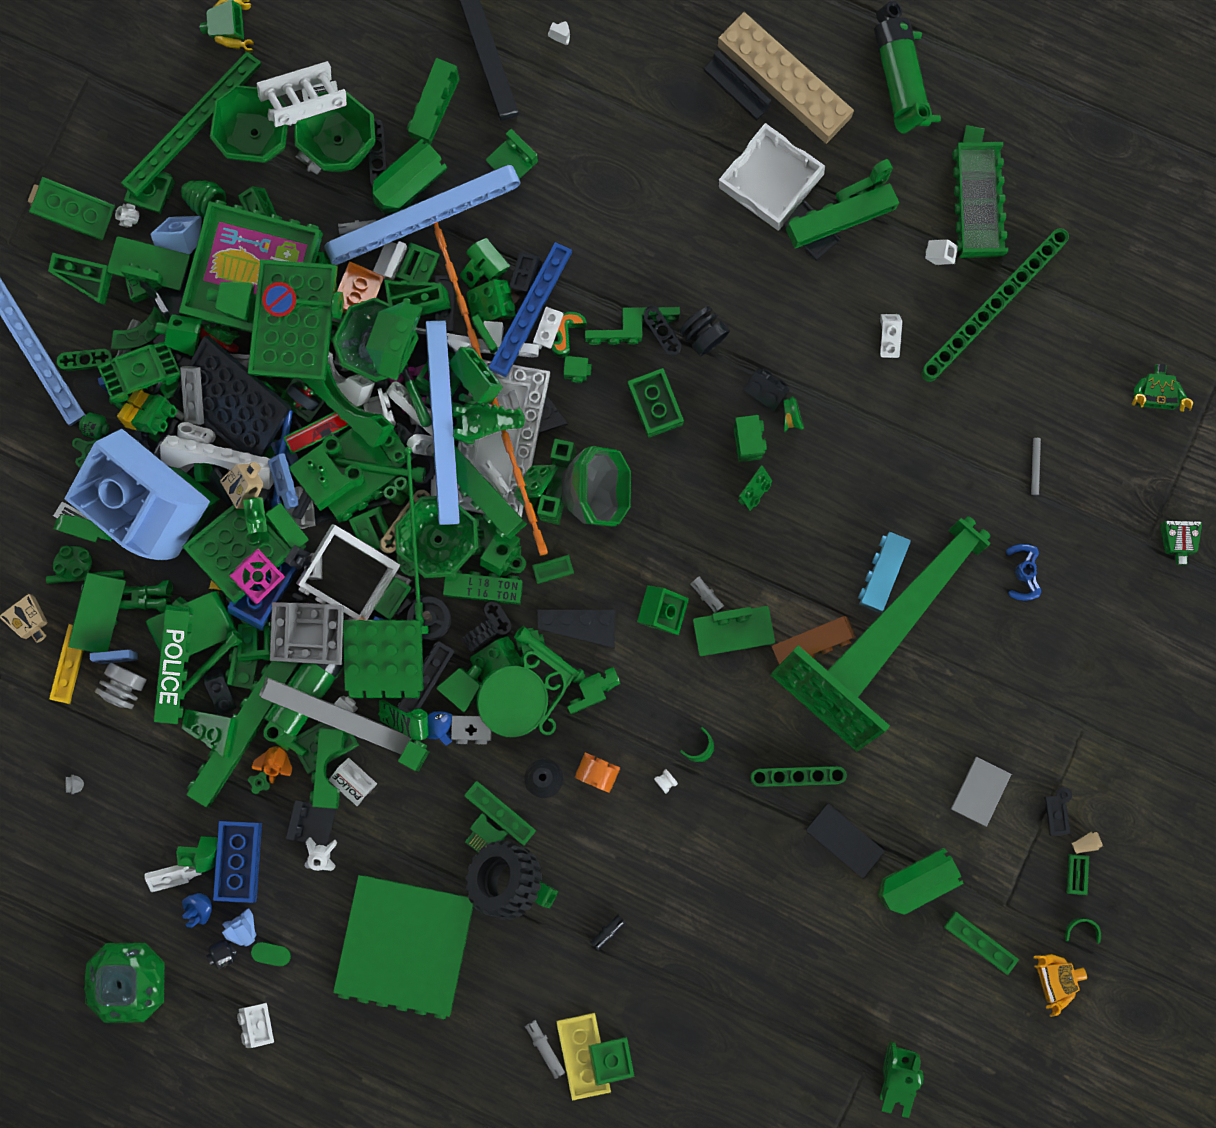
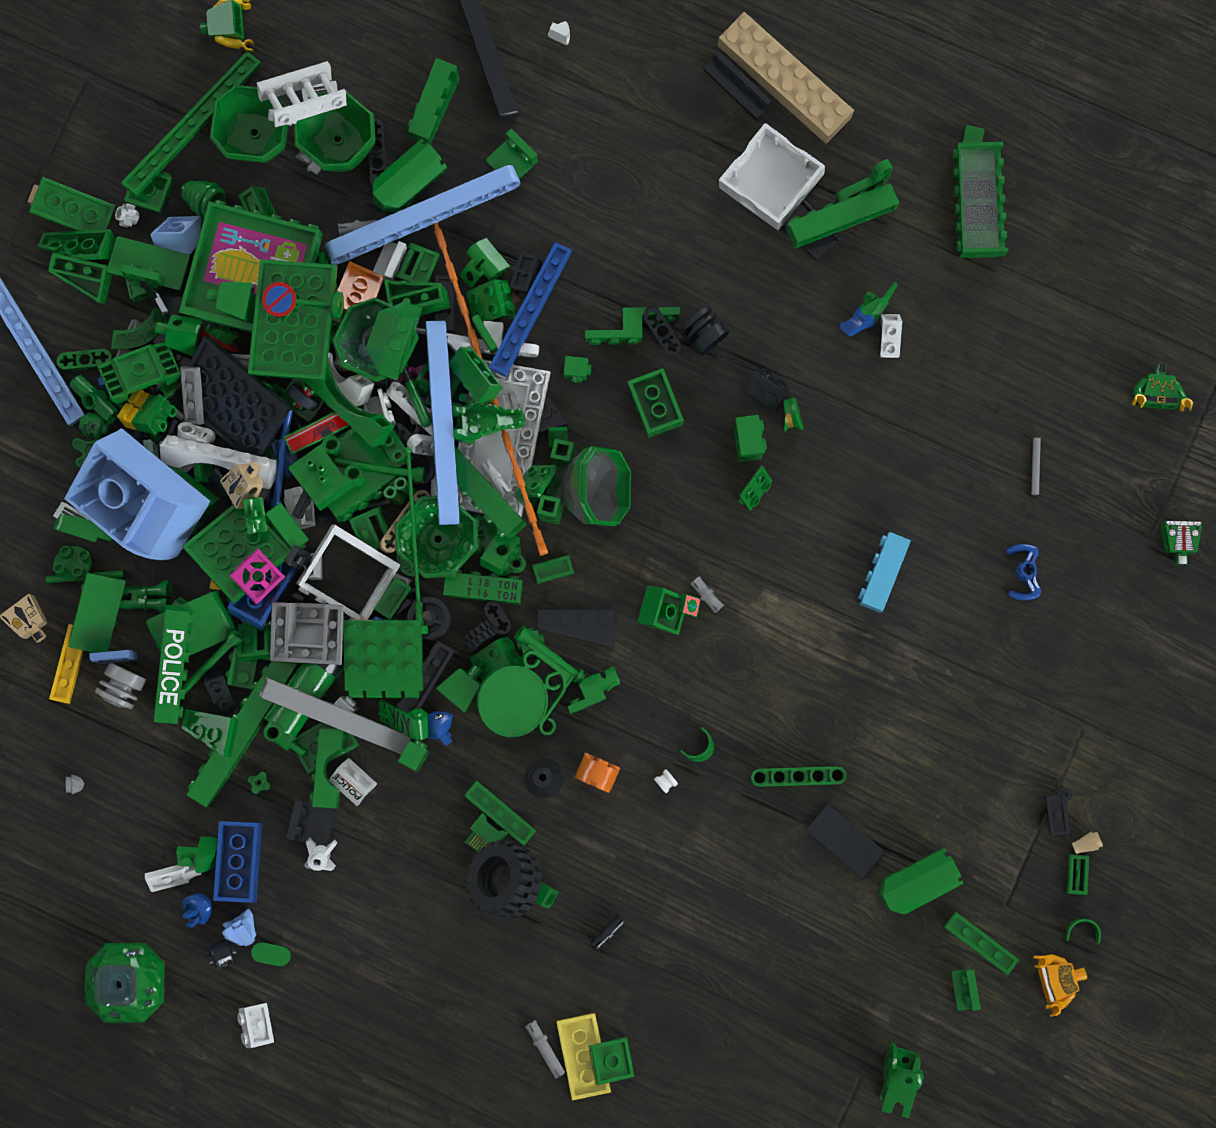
orange brick [252,746,292,783] -> none
medium blue hinge [268,454,299,509] -> none
green panel [333,875,473,1019] -> none
light grey brick [451,716,492,744] -> none
white bracket [533,307,563,349] -> none
green animal [552,312,587,358] -> none
green bracket [693,606,775,656] -> none
green piece [770,516,990,752] -> none
dark orange wedge [772,616,856,664] -> none
green piece [874,1,941,134] -> none
green beam [921,228,1069,382] -> none
white brick [925,239,958,265] -> none
light grey tile [951,757,1012,827] -> none
none -> green wedge [38,229,116,260]
none -> green piece [69,375,119,424]
none -> sand green tile [143,439,159,459]
none -> green tile [548,427,568,447]
none -> green tile [678,594,701,617]
none -> animal [840,282,898,337]
none -> green bracket [951,968,981,1011]

